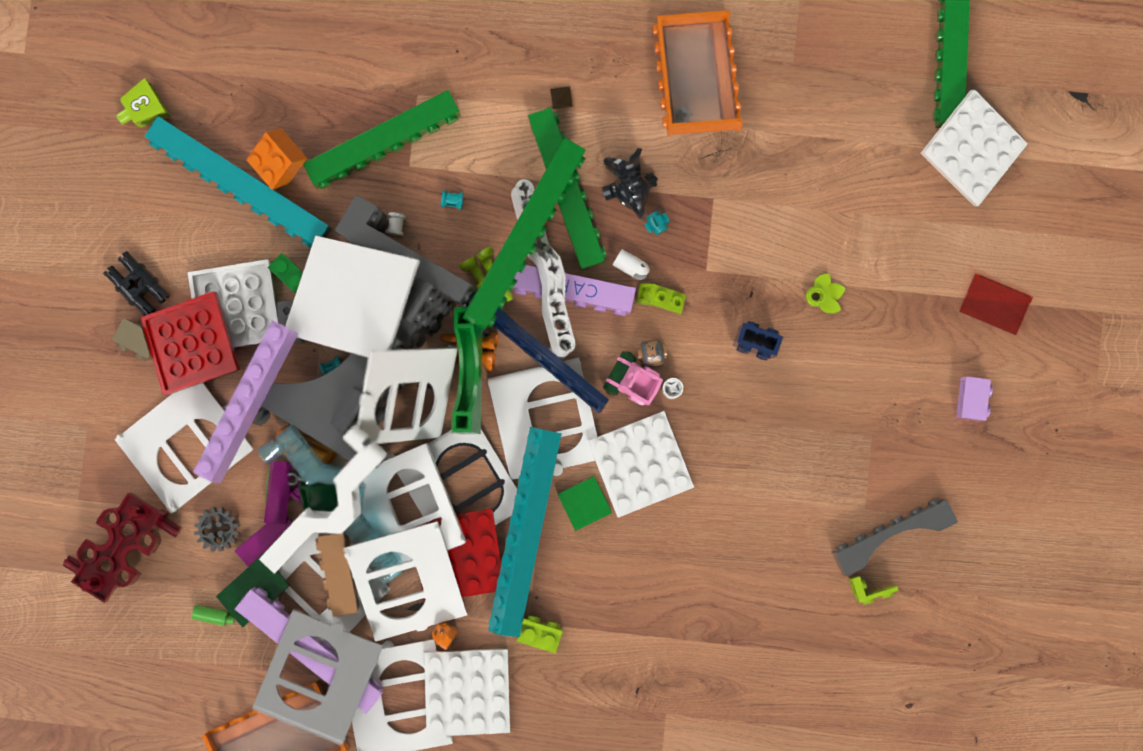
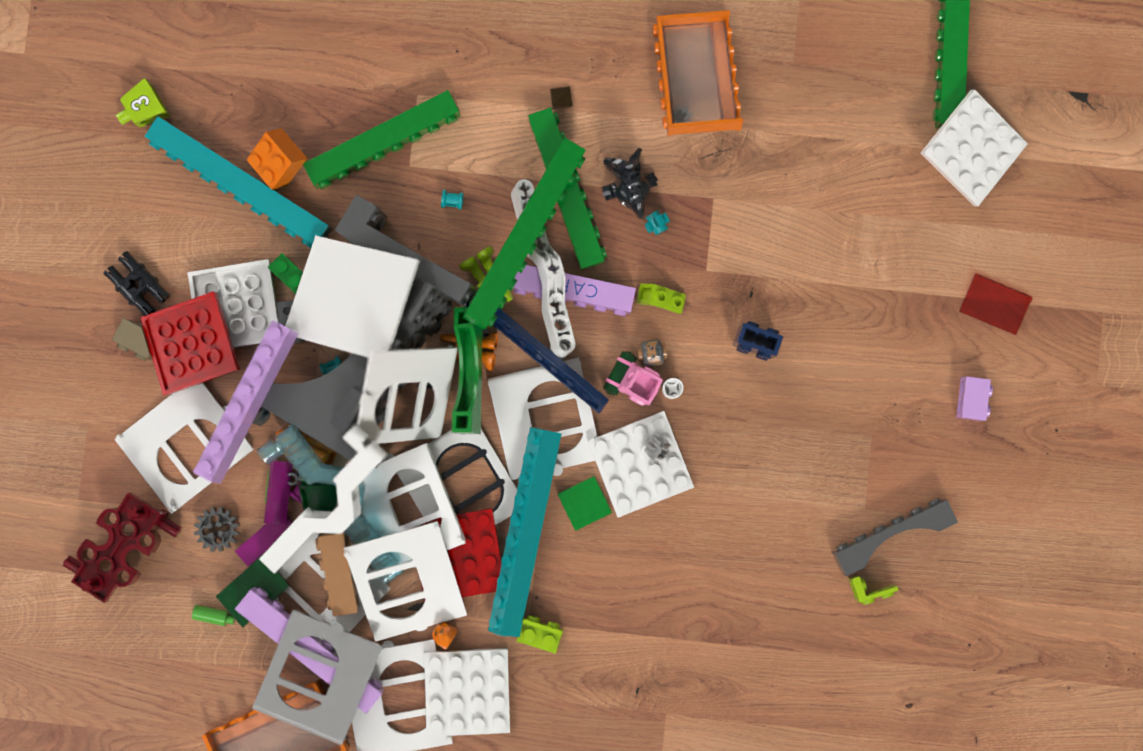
white bush [385,212,406,236] -> none
white piece [613,249,650,280] -> none
lime plate [806,273,846,314] -> none
none -> light grey gear [644,435,671,460]

